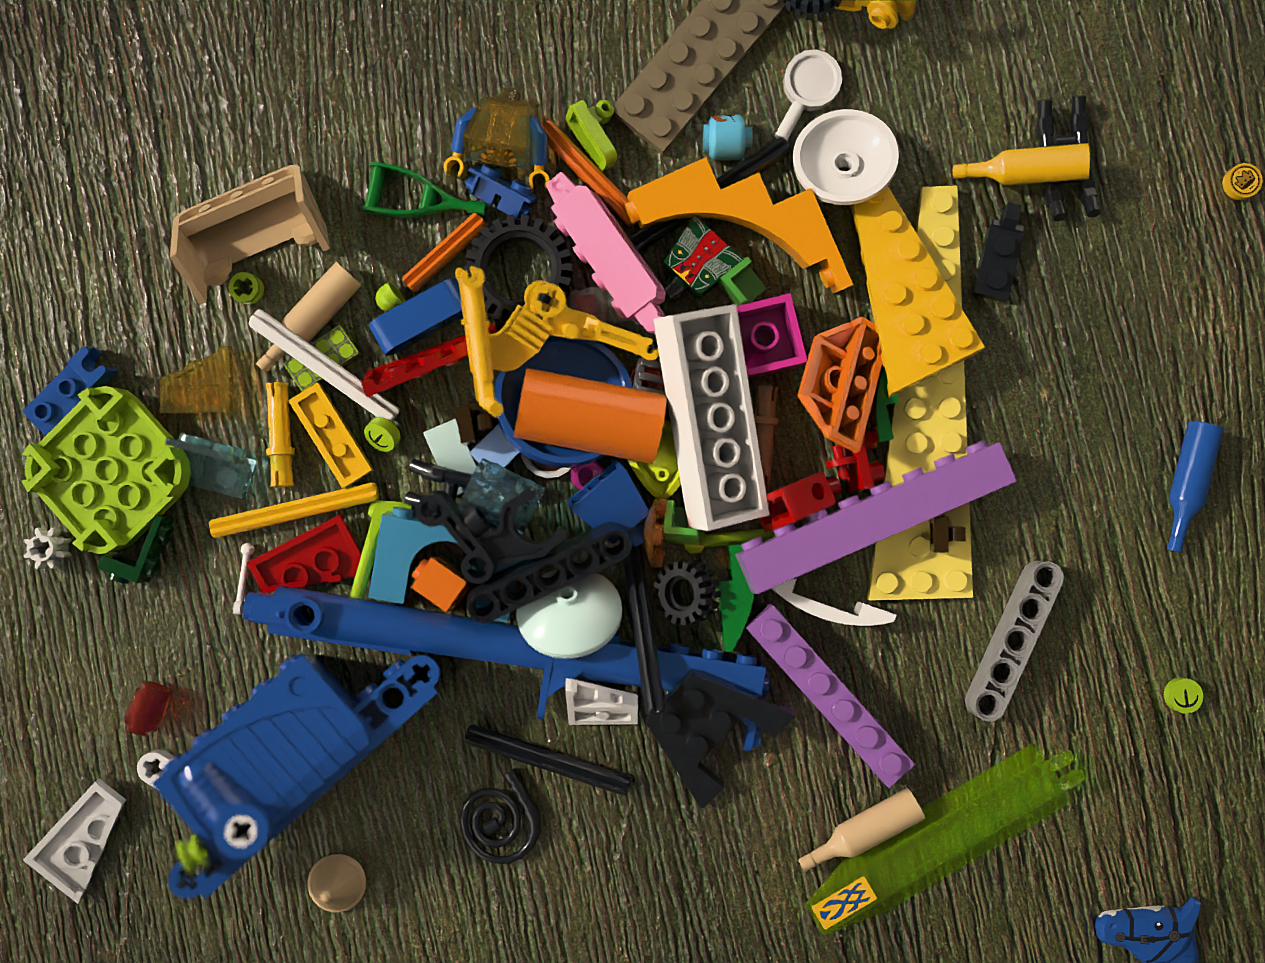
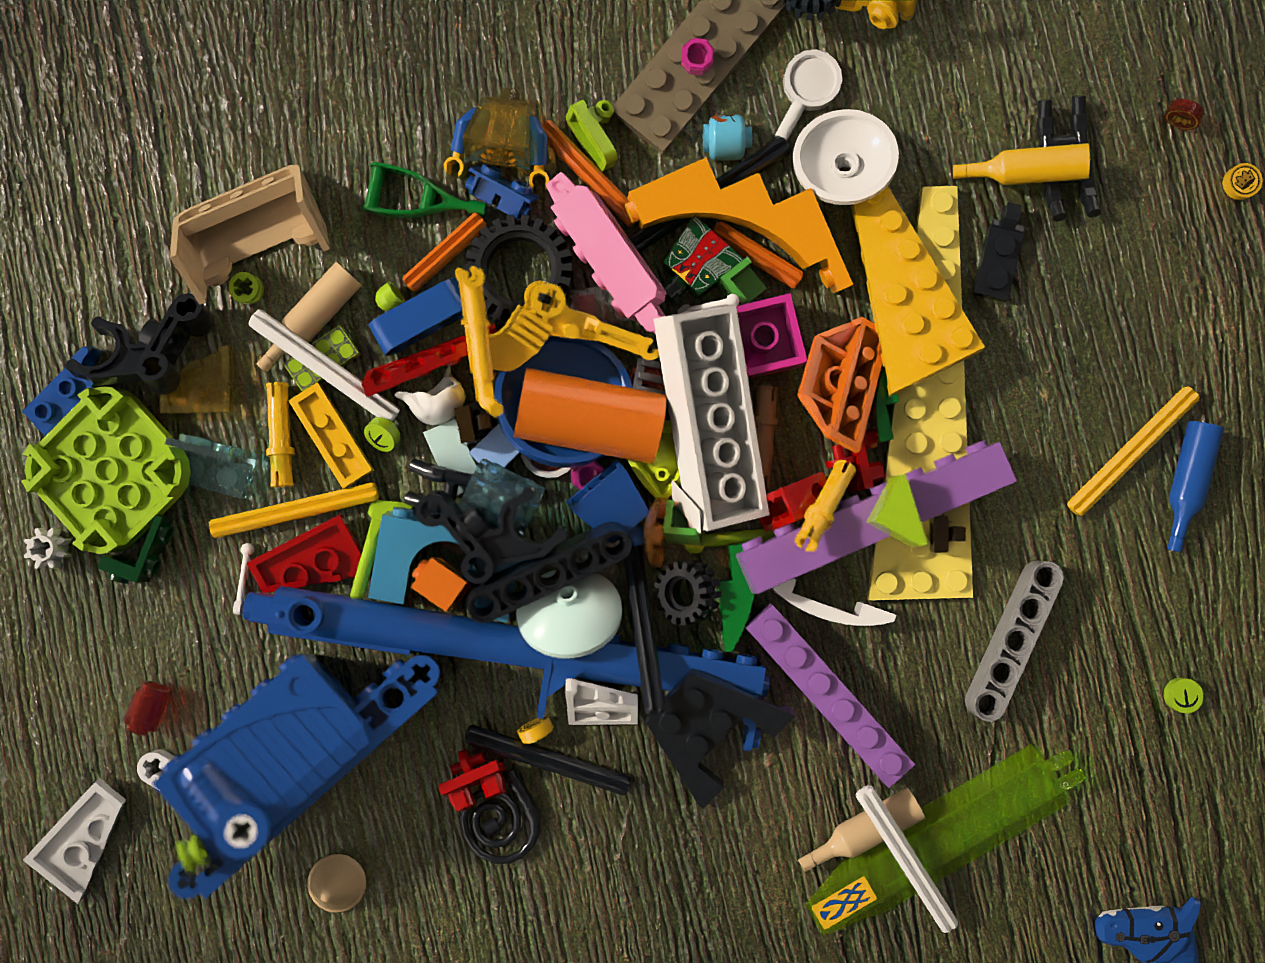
none -> black piece [66,293,213,395]
none -> white hair [395,366,466,425]
none -> red hips [438,748,507,812]
none -> yellow tile [517,715,554,744]
none -> white sticker [672,480,701,533]
none -> white hinge [678,294,740,314]
none -> dark pink tile [681,38,715,76]
none -> orange axle [713,221,804,289]
none -> yellow pin [795,460,856,552]
none -> white axle [856,785,958,933]
none -> lime slope [866,473,927,547]
none -> yellow axle [1067,386,1200,516]
none -> clear red tile [1164,99,1204,130]

